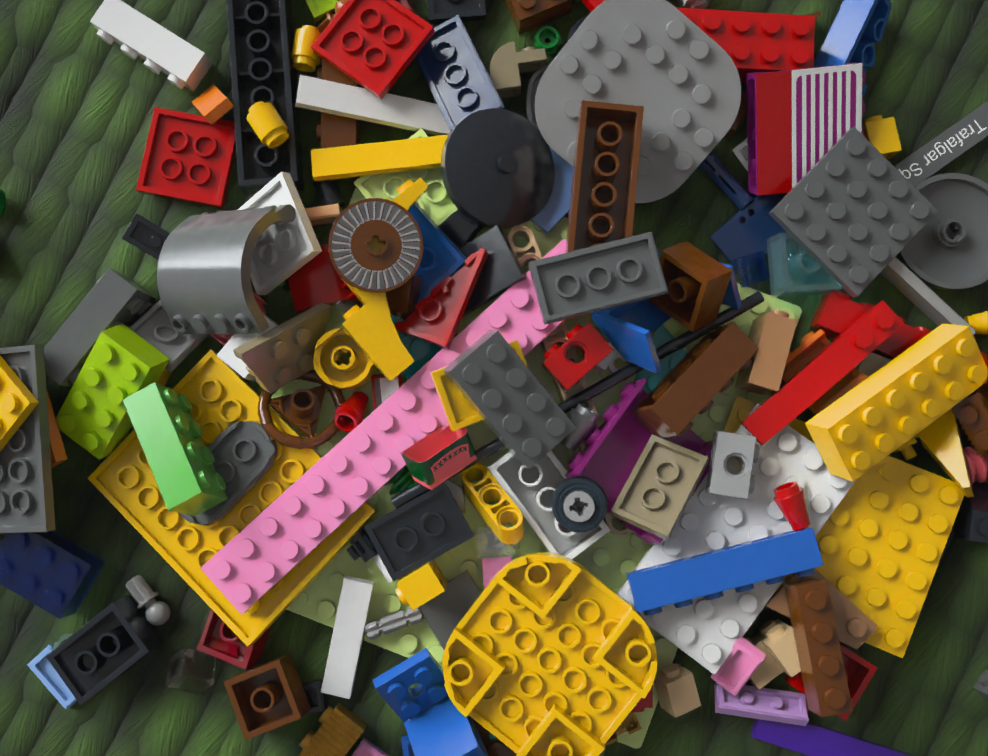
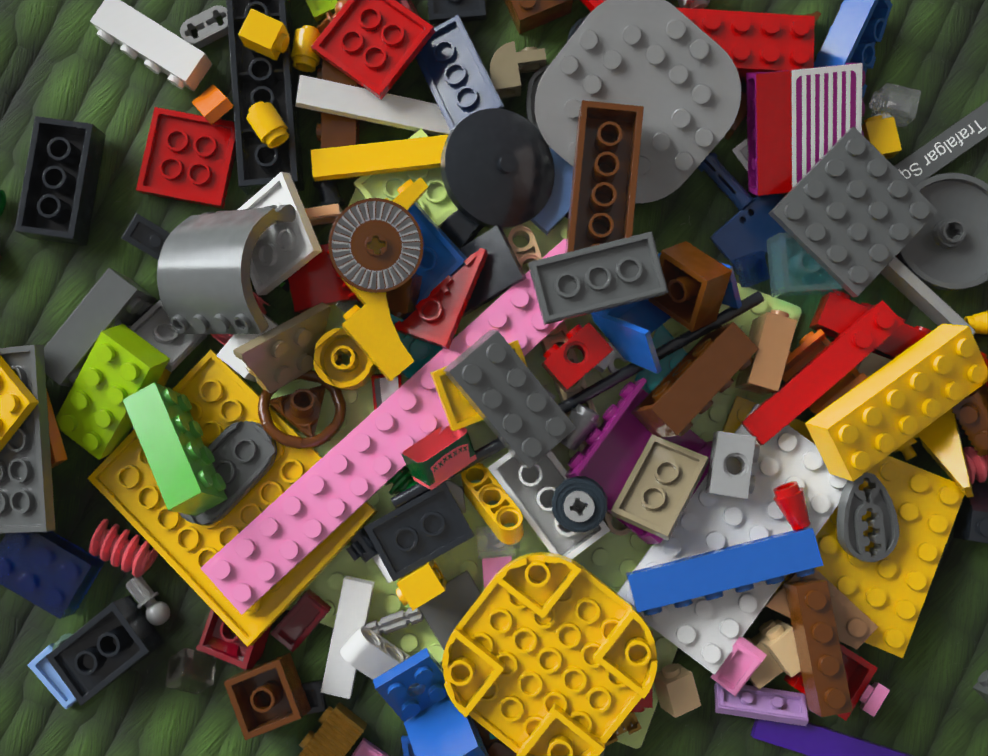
red cone [334,391,369,432] -> none
green plate [534,26,562,55] -> none
none -> black brick [15,116,106,246]
none -> coral piece [89,519,158,578]
none -> light grey beam [180,5,228,48]
none -> yellow brick [238,8,290,61]
none -> dark red tile [270,589,332,652]
none -> white beam [340,626,419,688]
none -> dark grey piece [836,472,899,562]
none -> bright pink plate [859,682,890,717]
none -> clear brick [870,83,921,128]

